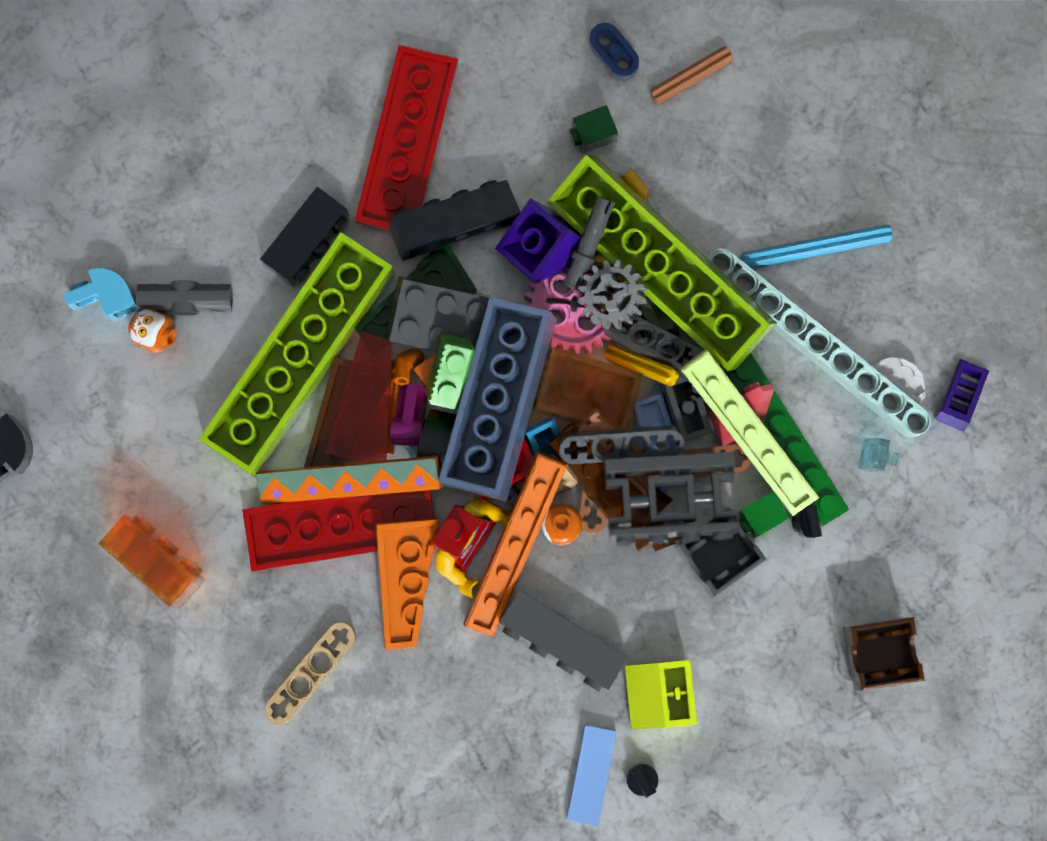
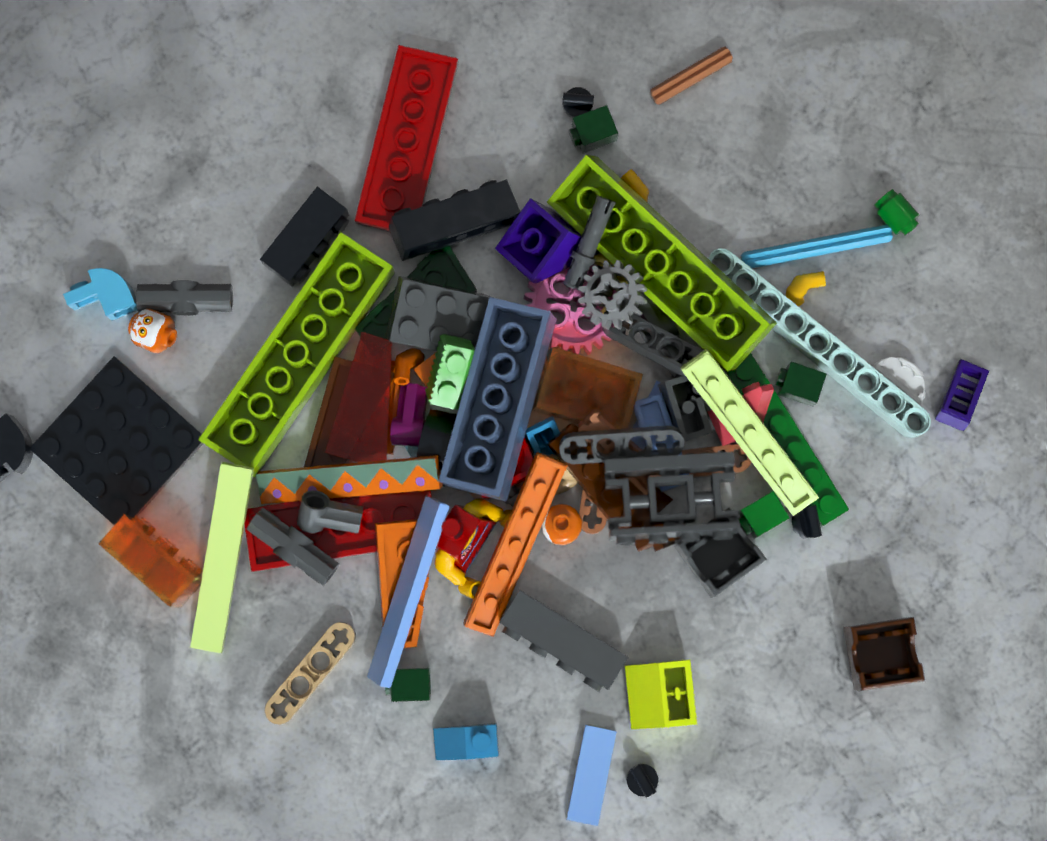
dark blue plate [589,23,639,80] -> none
yellow axle [604,344,679,386] -> none
clear light blue tile [858,438,899,472] -> none
none -> black plate [30,356,204,532]
none -> yellowish green tile [190,462,254,653]
none -> dark grey piece [247,508,340,586]
none -> dark grey piece [297,490,363,533]
none -> light blue tile [367,496,449,688]
none -> dark green brick [385,668,431,702]
none -> dark azure slope [433,723,499,760]
none -> black plate [562,87,594,118]
none -> dark green brick [775,361,827,407]
none -> yellow arm [786,271,826,307]
none -> green brick [874,189,920,236]

